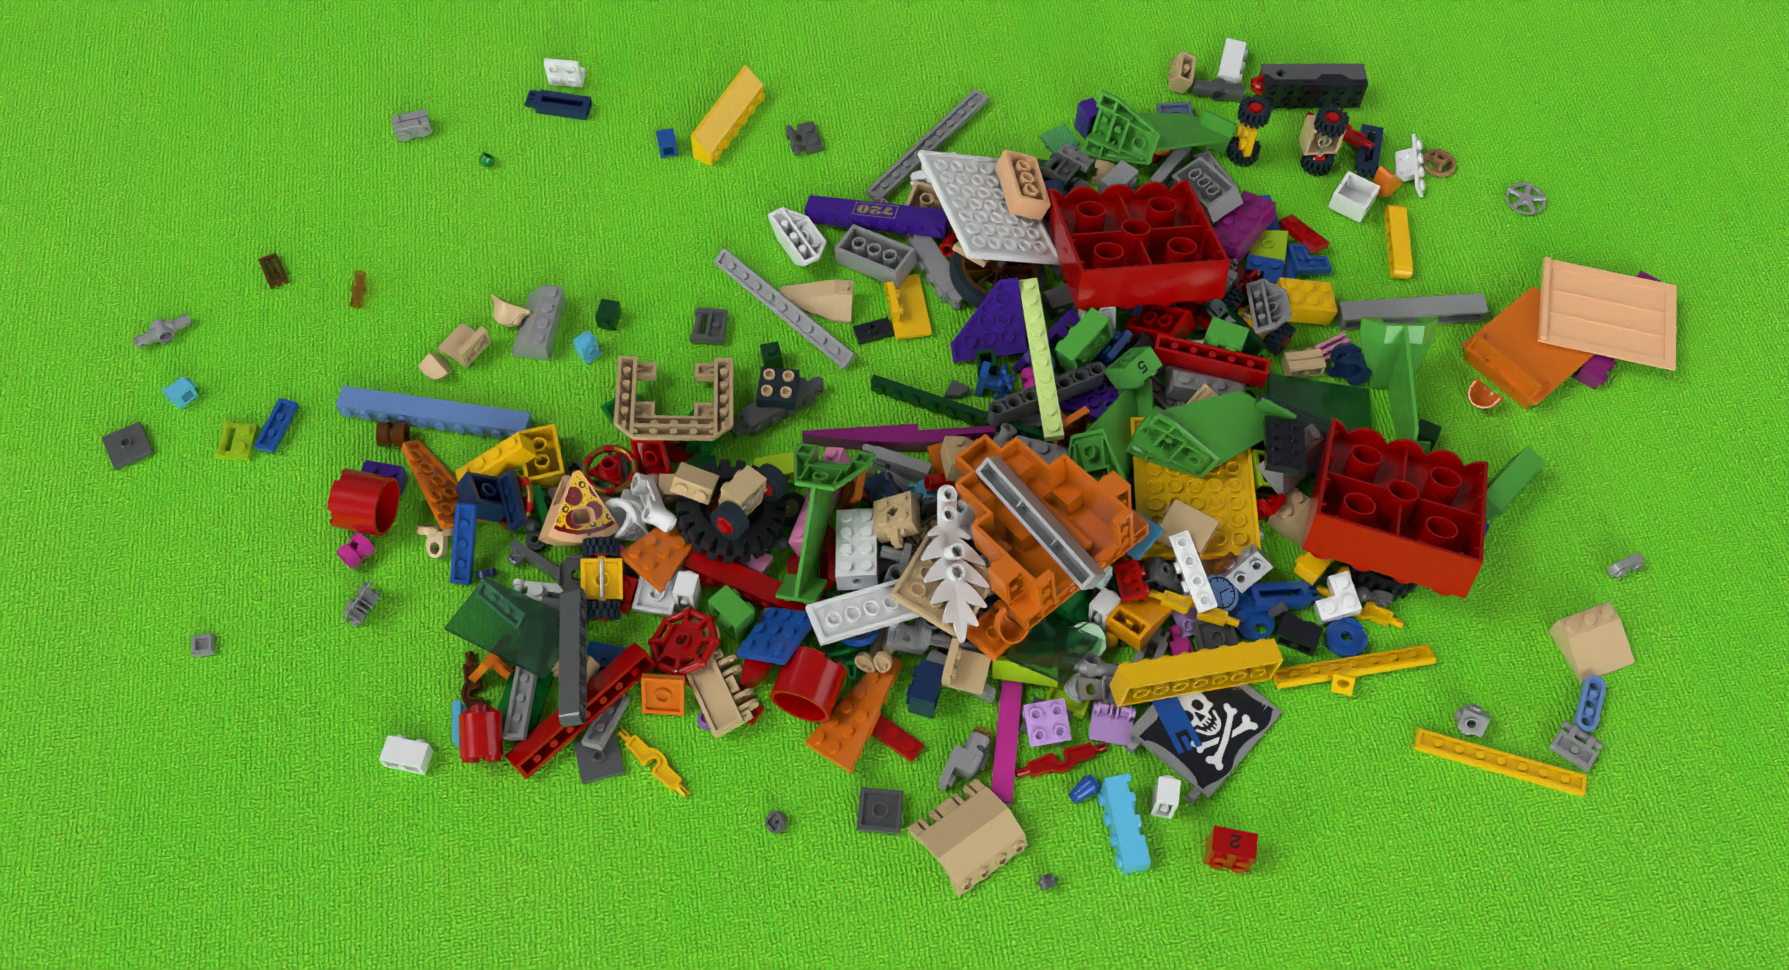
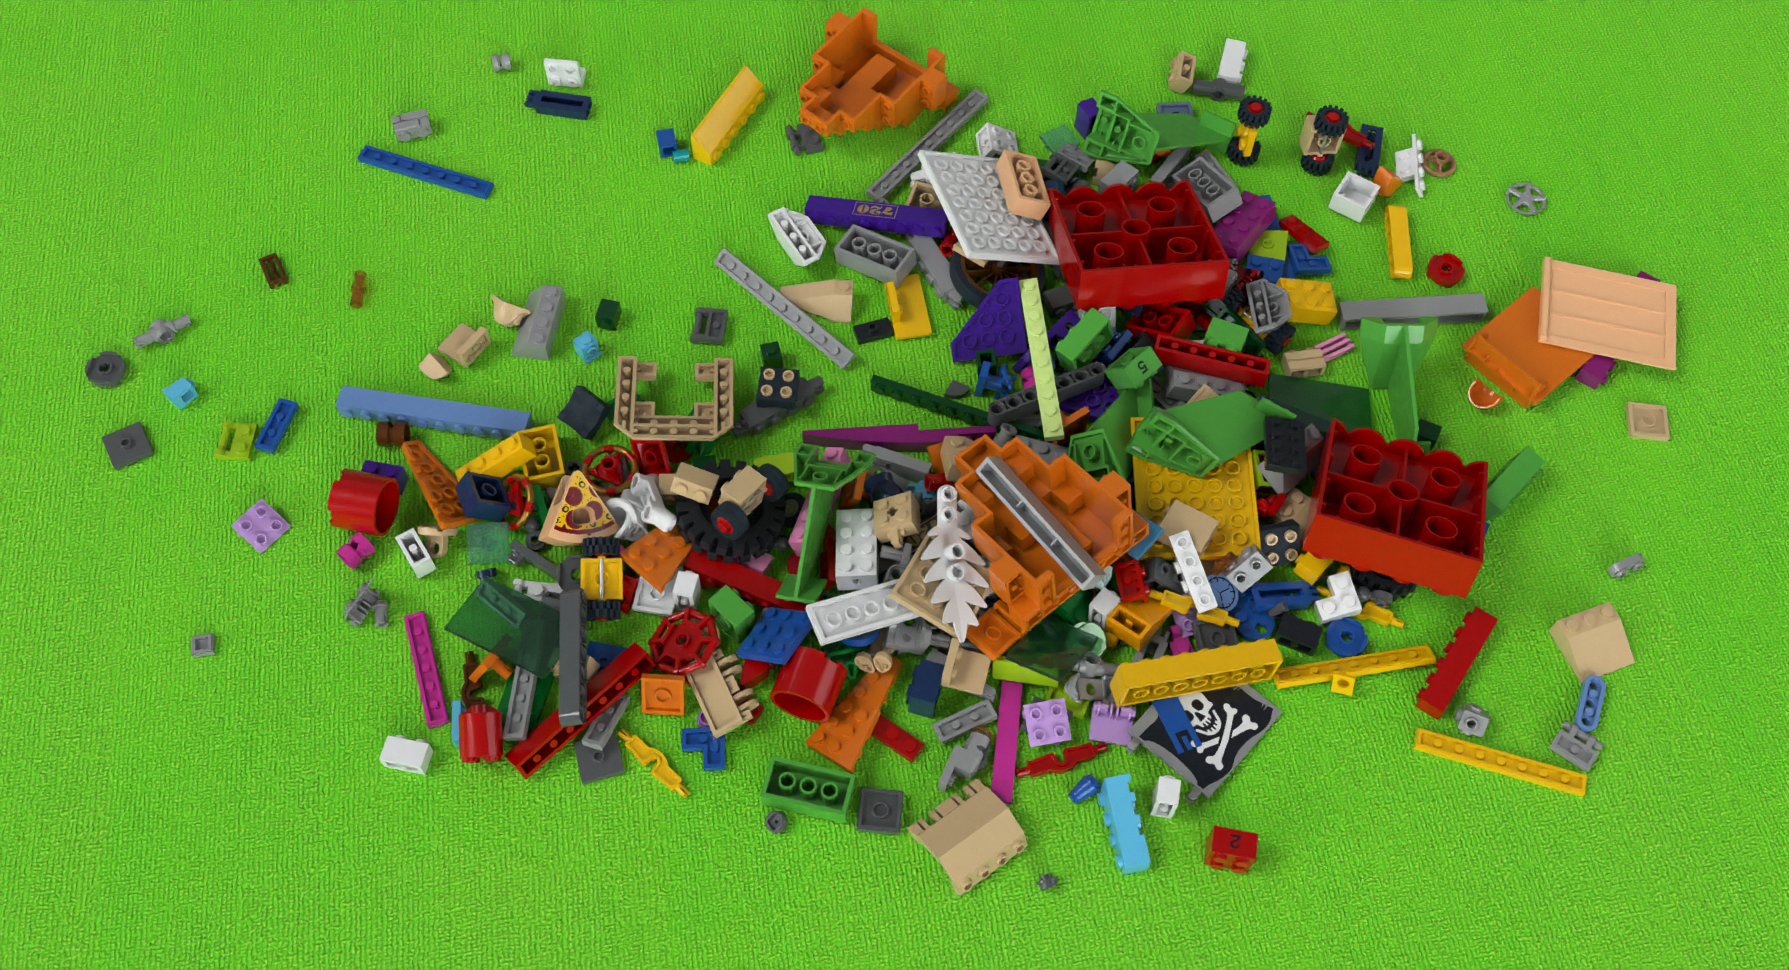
blue tile [450,502,478,585] -> none
green hinge [479,152,495,167] -> none
dark blue plate [497,469,528,531] -> none
orange helmet [994,607,1029,644] -> none
black piece [1250,64,1368,108] -> none
dark blue helmet [1326,343,1372,386] -> none
none -> dark grey plate [85,351,127,387]
none -> lavender hinge [231,498,291,554]
none -> blue tile [358,145,494,200]
none -> light grey pin [372,600,389,628]
none -> white brick [395,528,436,578]
none -> dark pink tile [404,611,450,729]
none -> clear light blue tile [467,522,509,565]
none -> light grey wheel [491,52,512,72]
none -> black brick [557,385,612,440]
none -> teal hinge [672,148,690,163]
none -> blue plate [682,727,725,771]
none -> bright green brick [760,755,856,824]
none -> orange panel [799,7,958,137]
none -> light grey plate [932,699,998,745]
none -> white bracket [975,122,1019,158]
none -> black brick [1259,519,1300,566]
none -> red brick [1415,606,1498,720]
none -> red plate [1426,253,1465,288]
none -> tan tile [1625,402,1670,442]

